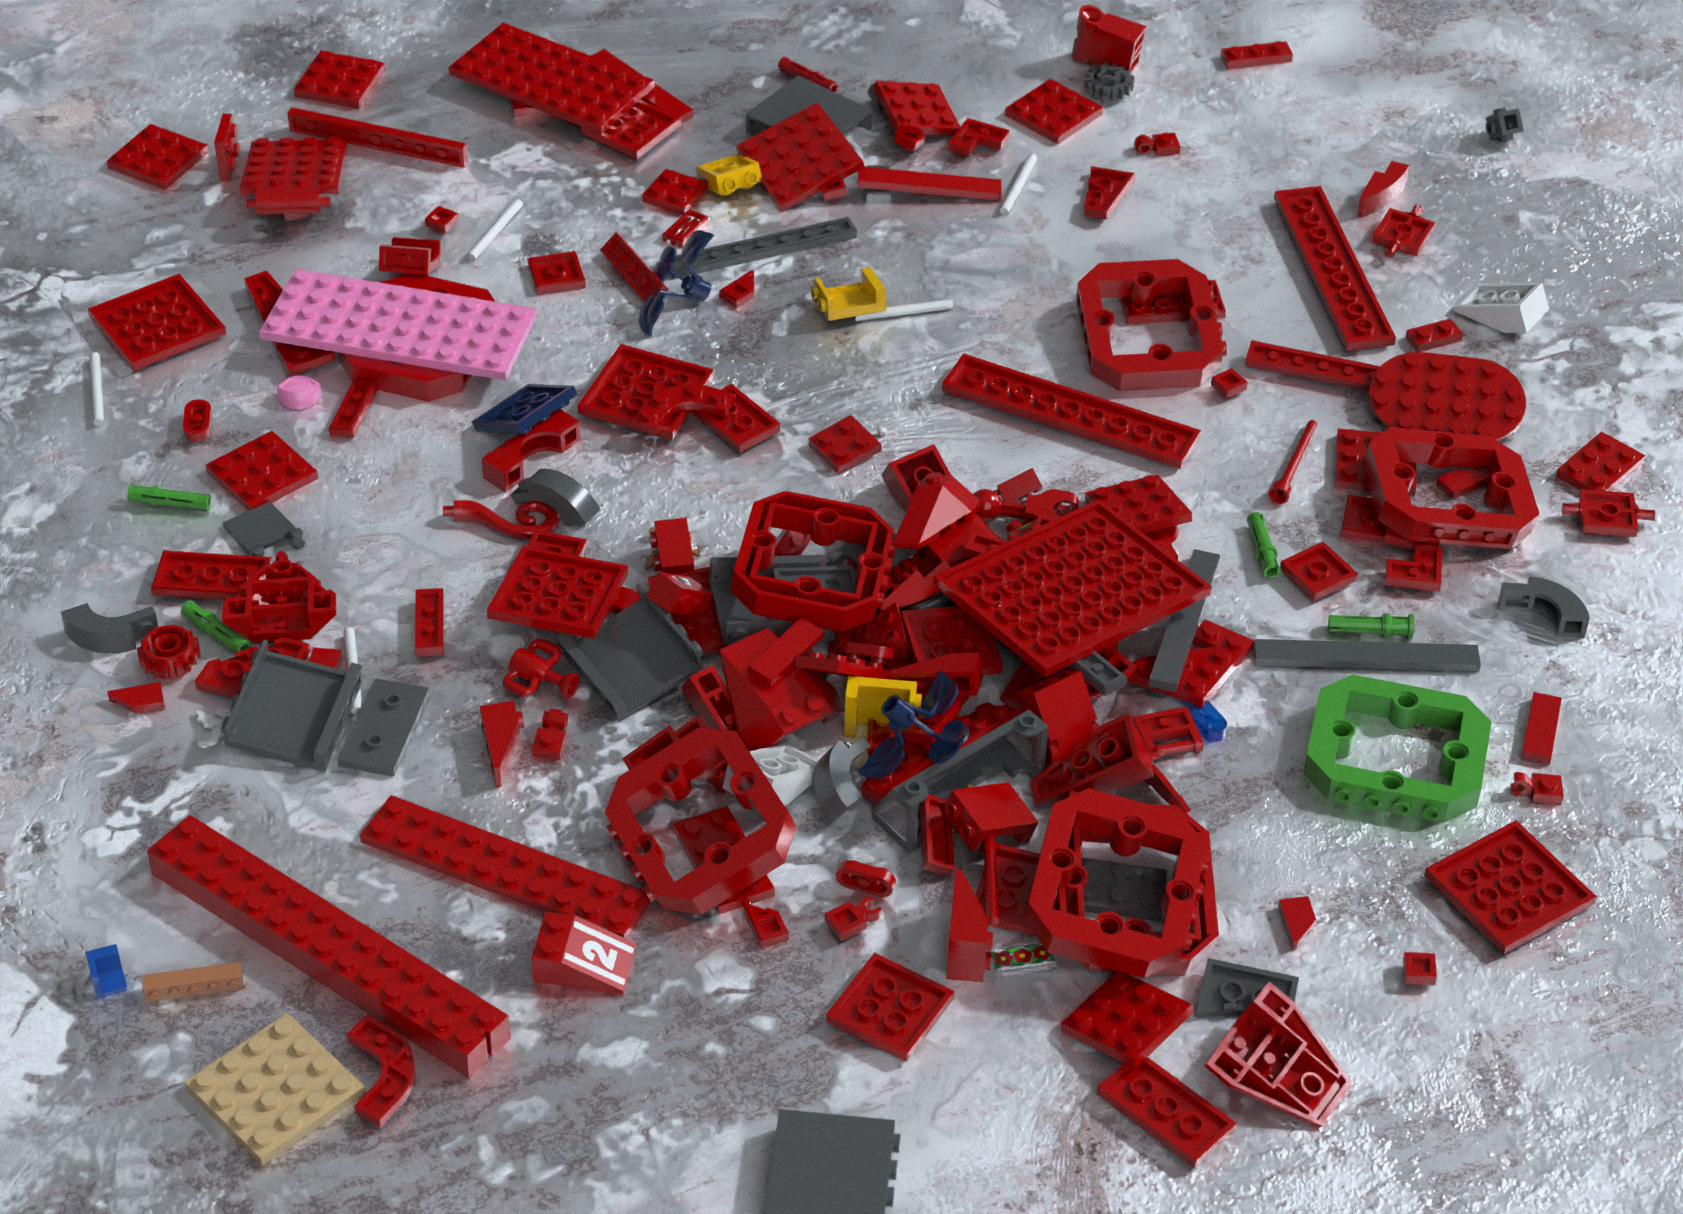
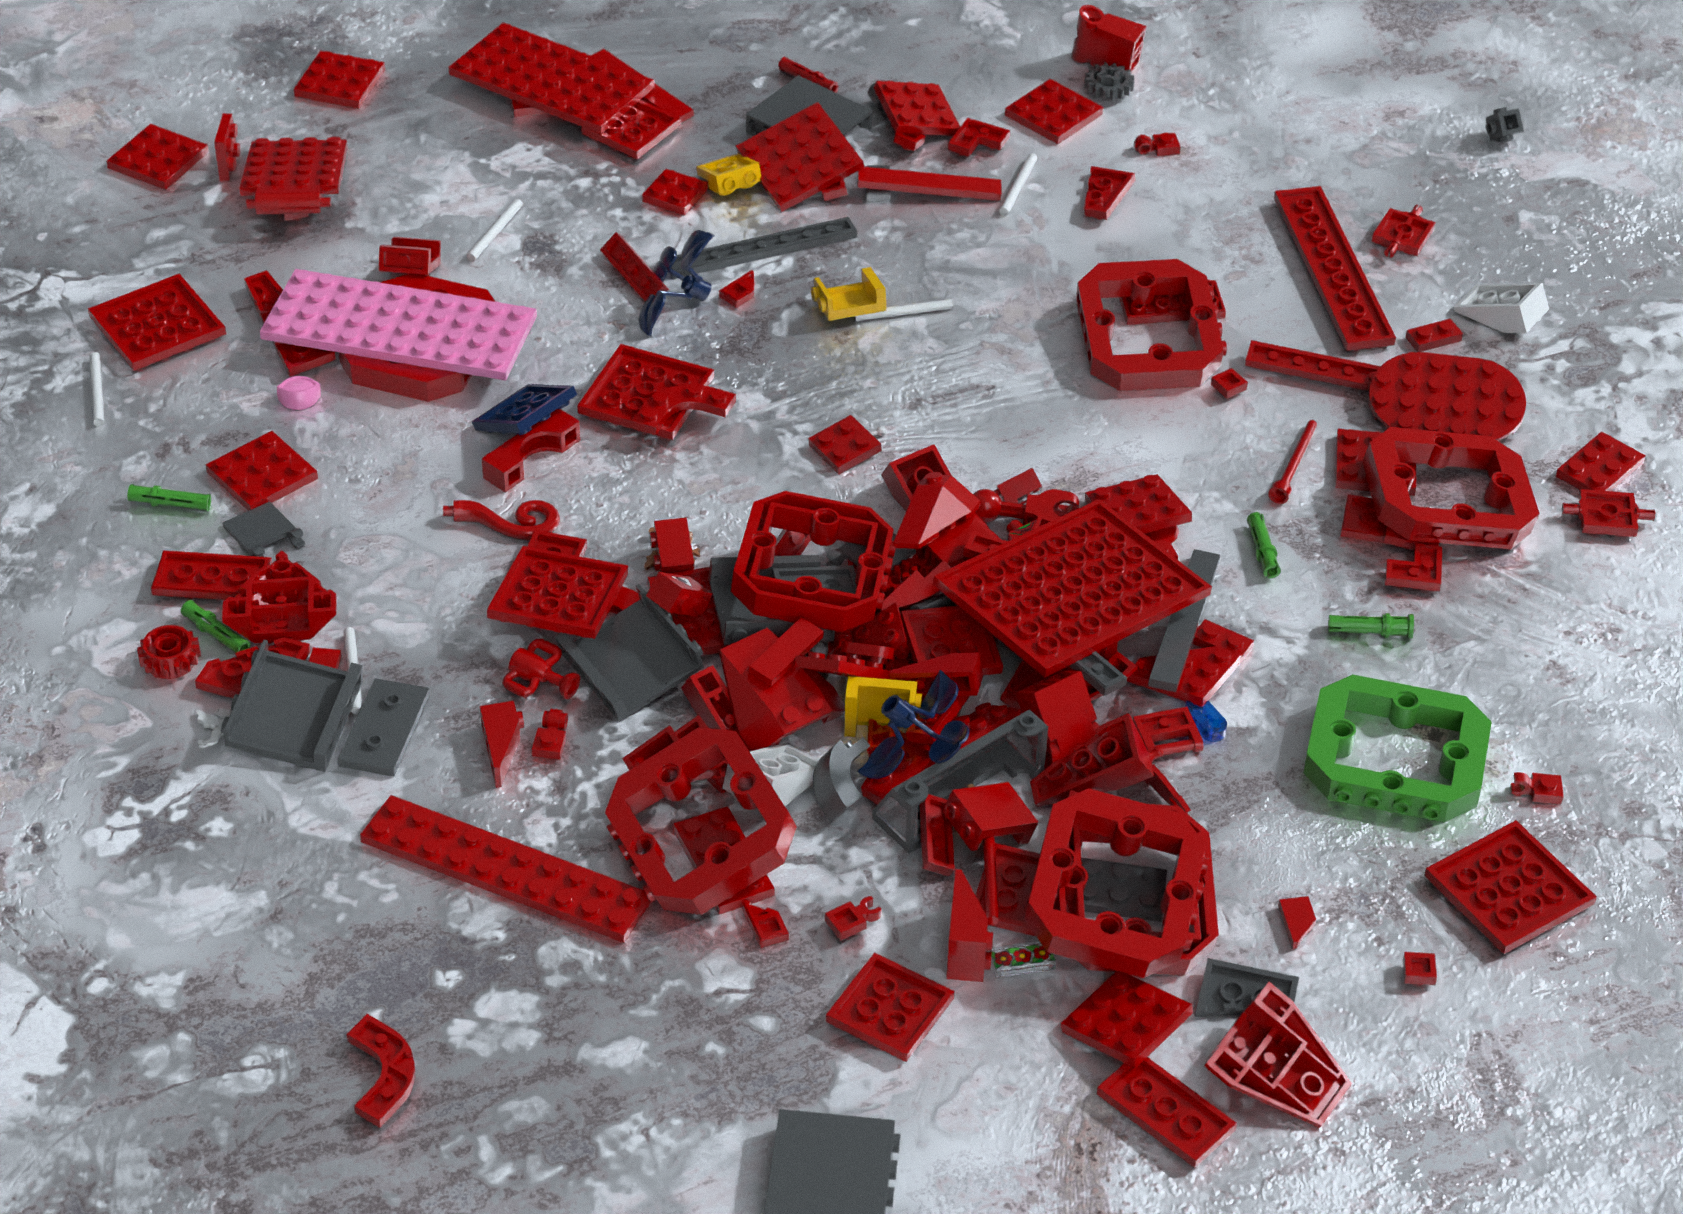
dark grey arch [60,603,159,653] -> none
blue panel [85,944,128,999] -> none
red tile [107,682,165,714] -> none
nougat piece [142,962,244,1002] -> none
red piece [147,815,511,1079] -> none
red plate [183,399,212,442] -> none
tan plate [184,1012,366,1166] -> none
red plate [287,107,468,168] -> none
red tile [328,379,380,438] -> none
red plate [415,588,444,656] -> none
red plate [424,206,459,234] -> none
dark grey arch [510,469,601,526] -> none
red tile [527,251,586,295] -> none
red slope [531,911,636,995] -> none
red tile [662,209,710,249] -> none
red plate [691,384,781,453] -> none
red plate [835,860,896,897] -> none
red plate [942,353,1201,469] -> none
red plate [1220,41,1293,69] -> none
dark grey tile [1253,639,1481,671] -> none
red plate [1280,542,1358,601] -> none
red slope [1357,160,1410,218] -> none
red tile [1436,468,1492,499] -> none
dark grey arch [1498,576,1590,638] -> none
red tile [1521,692,1562,764] -> none

